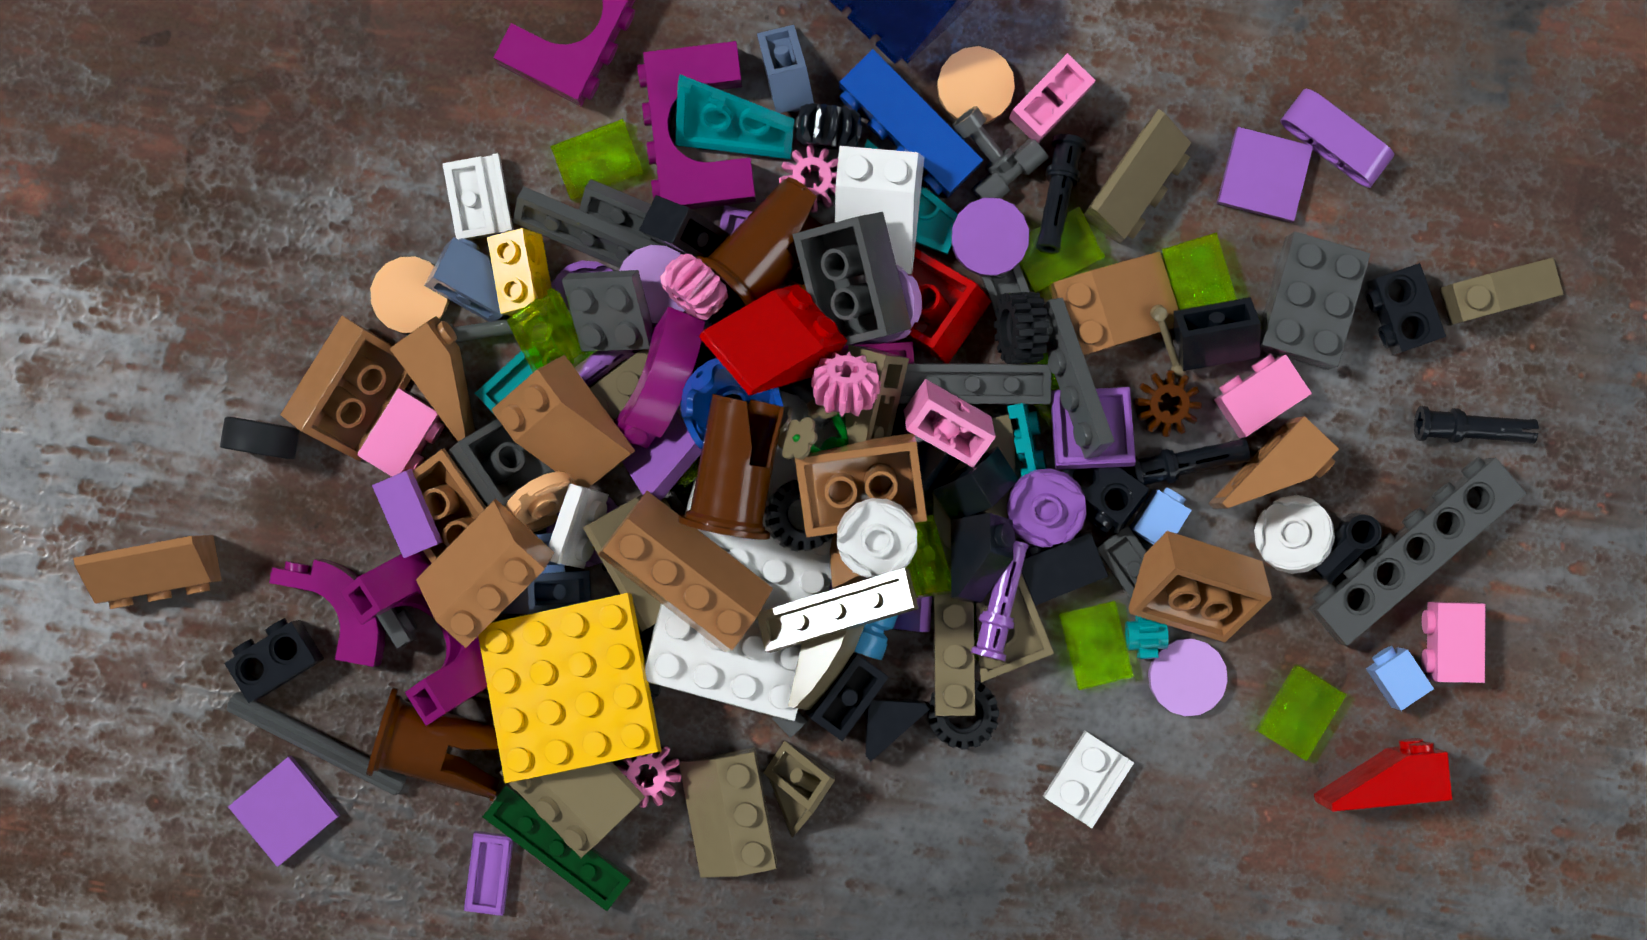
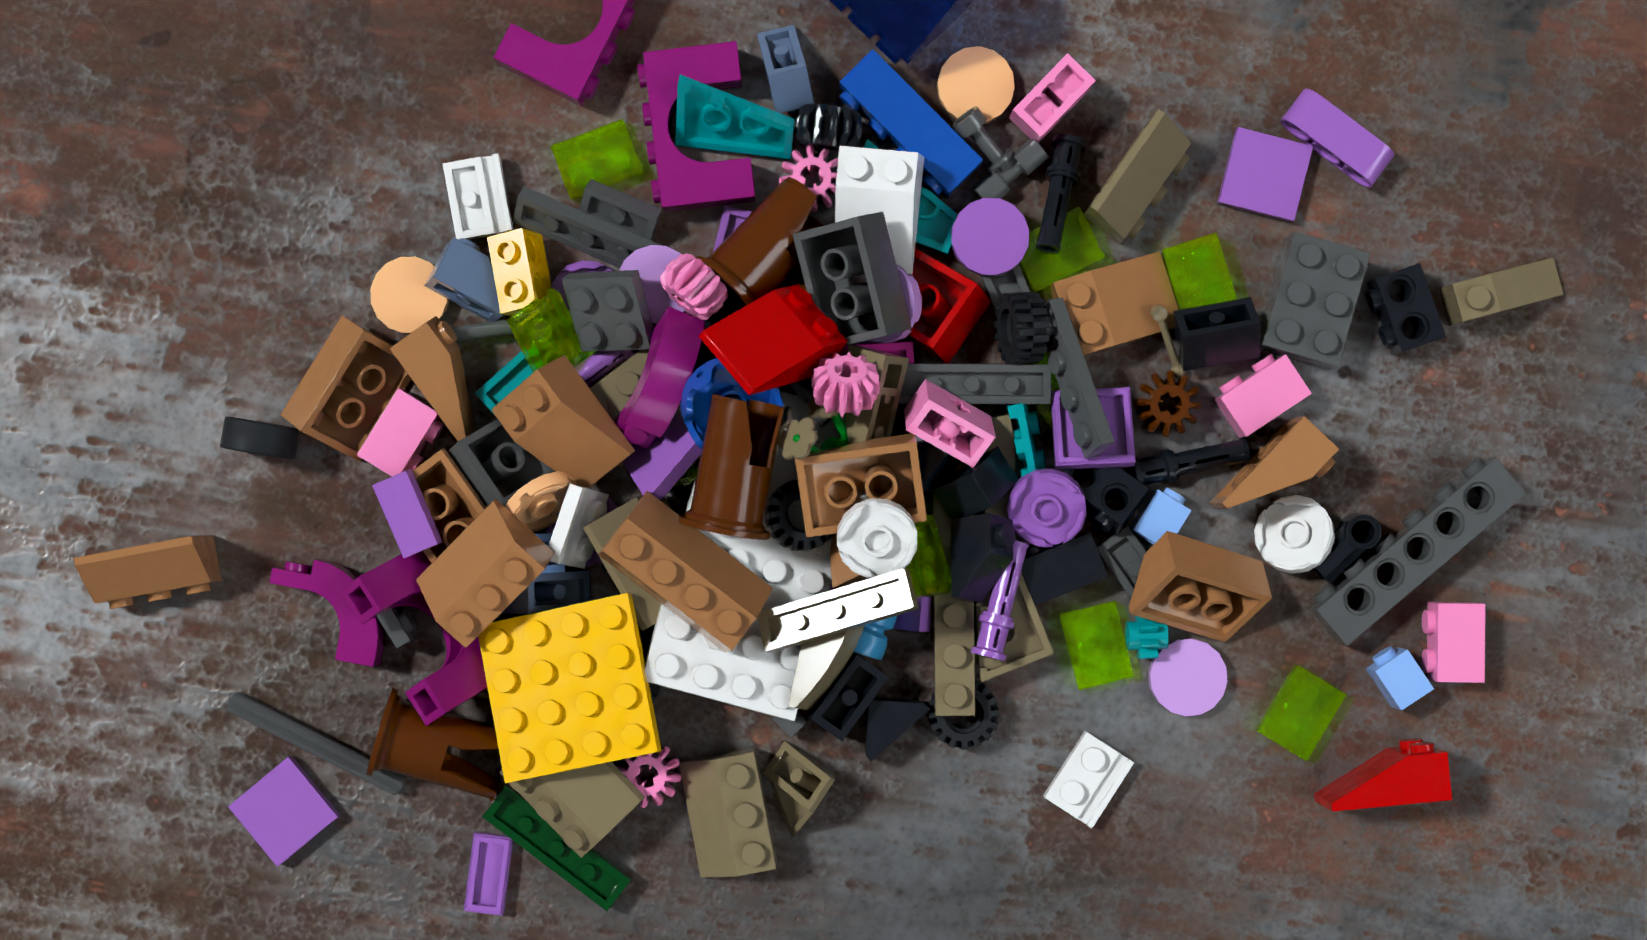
black brick [224,618,324,703] -> none
black brick [639,195,730,258] -> none
black pin [1414,406,1539,444] -> none

